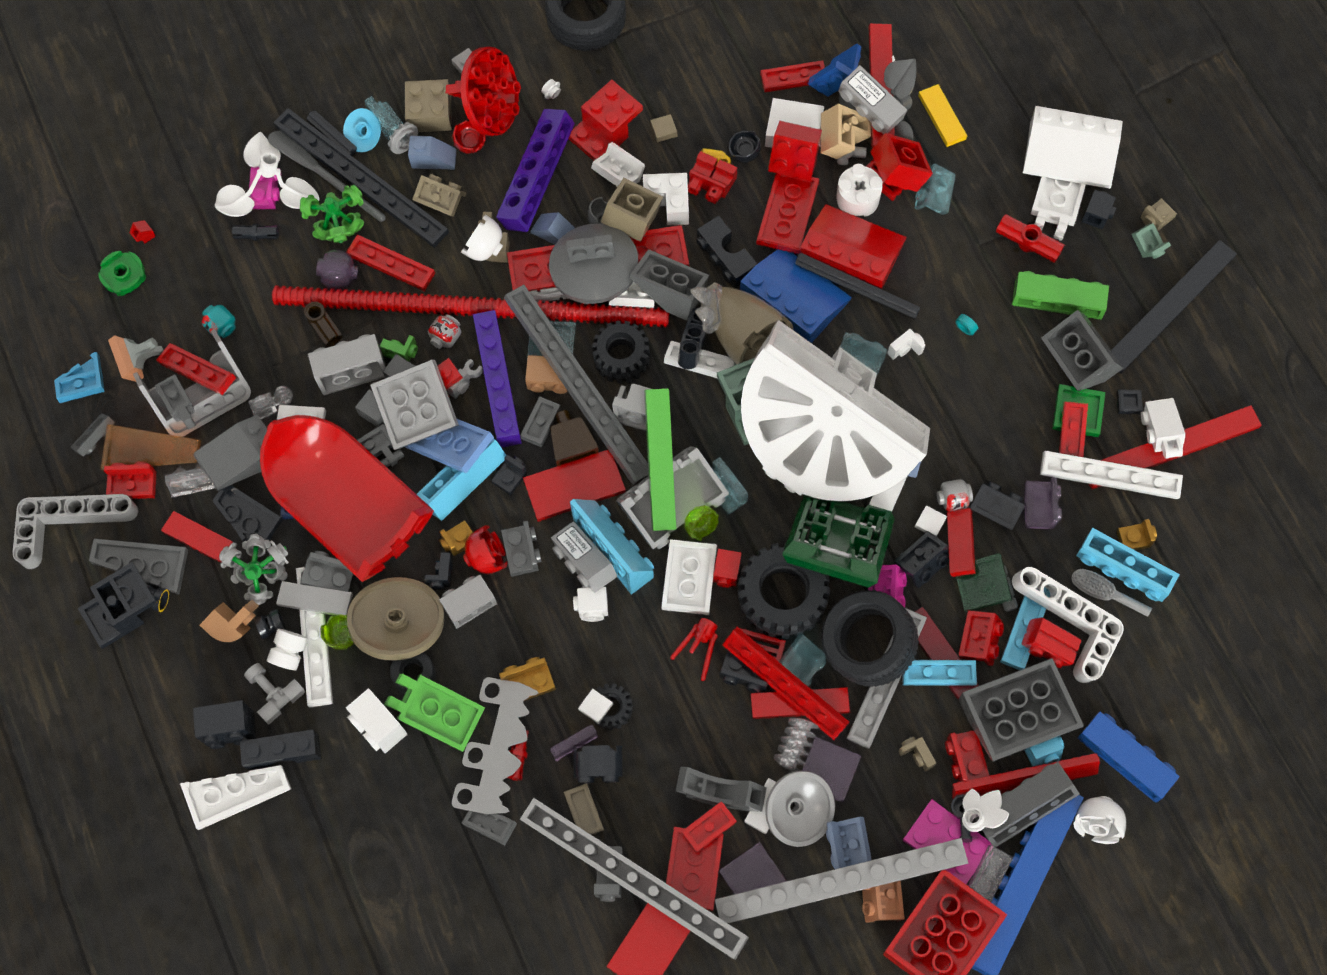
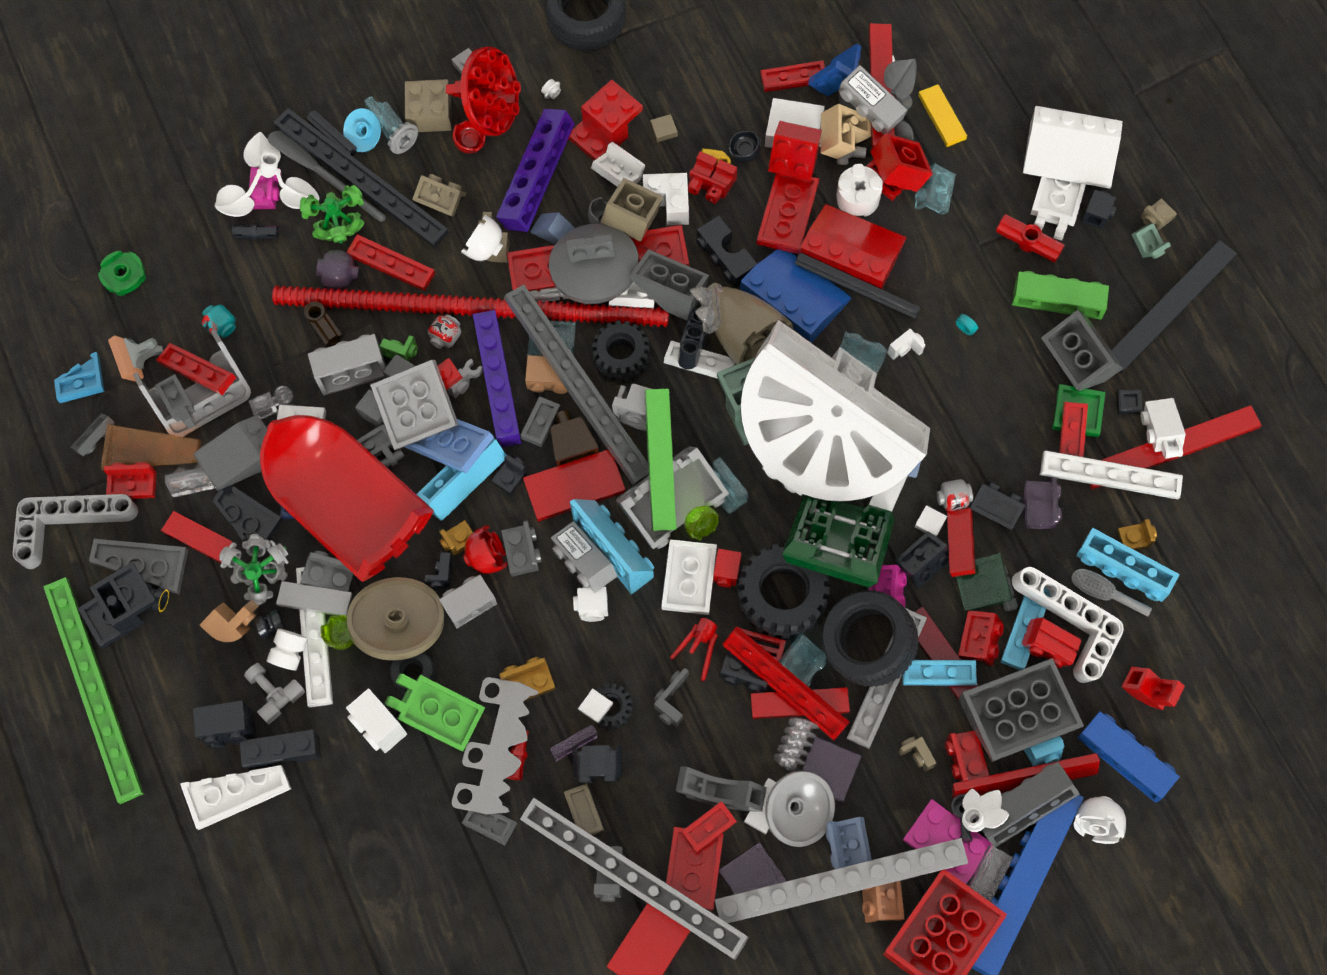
red piece [129,220,156,244] -> none
sand blue slope [408,136,457,170] -> none
none -> bright green plate [43,577,144,804]
none -> dark grey bracket [654,668,689,727]
none -> red brick [1122,667,1185,710]

